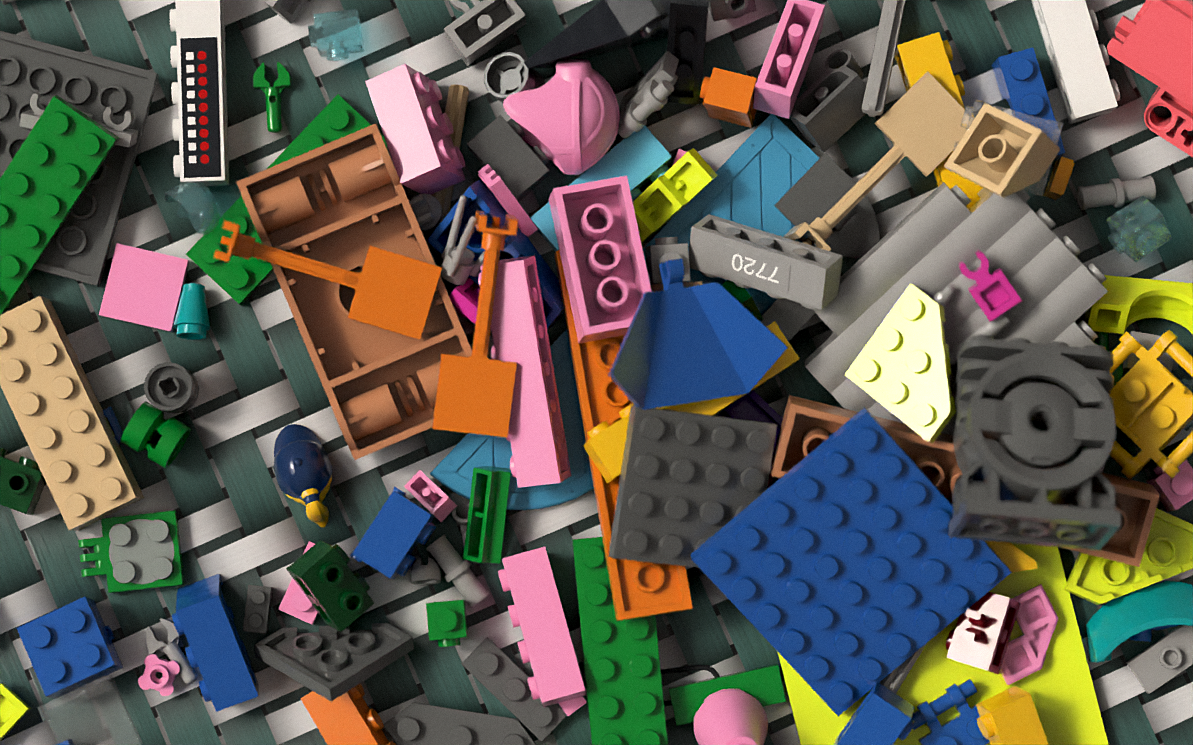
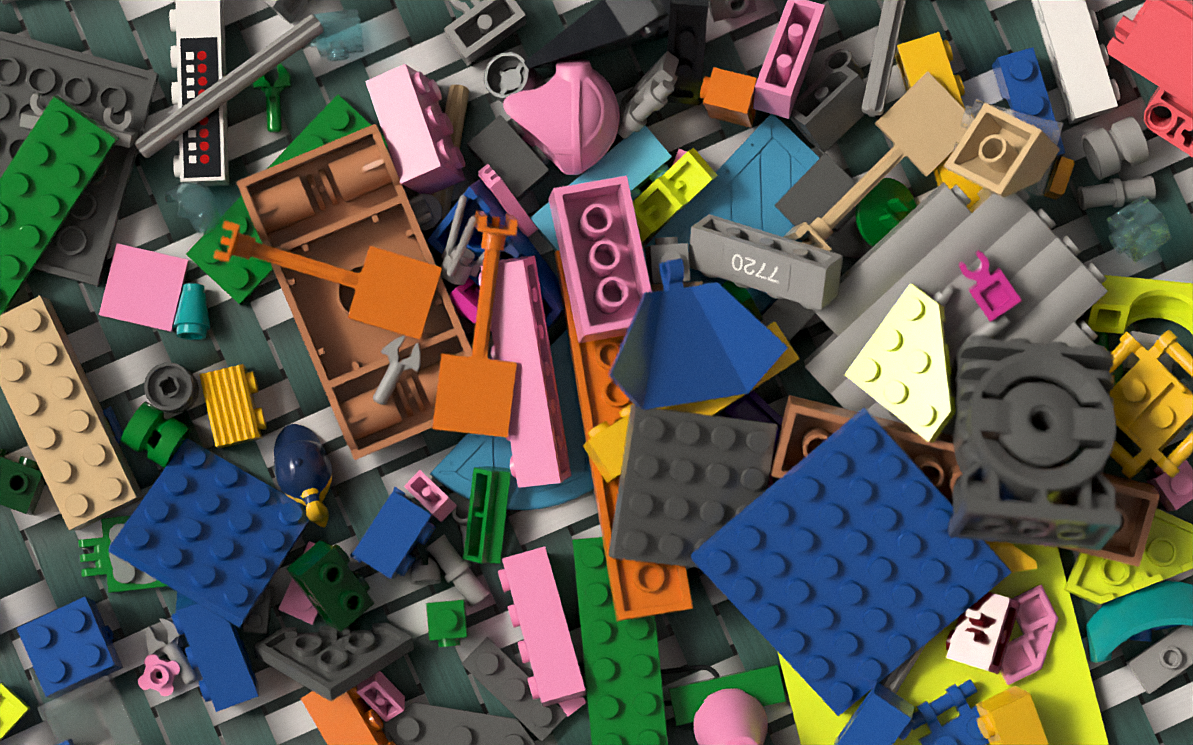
none -> blue plate [108,438,310,627]
none -> light grey axle [135,15,324,158]
none -> yellow brick [199,364,267,448]
none -> bright pink piece [357,671,405,722]
none -> light grey bar [373,336,421,405]
none -> green piece [855,178,917,247]
none -> light grey wheel [1082,116,1150,180]

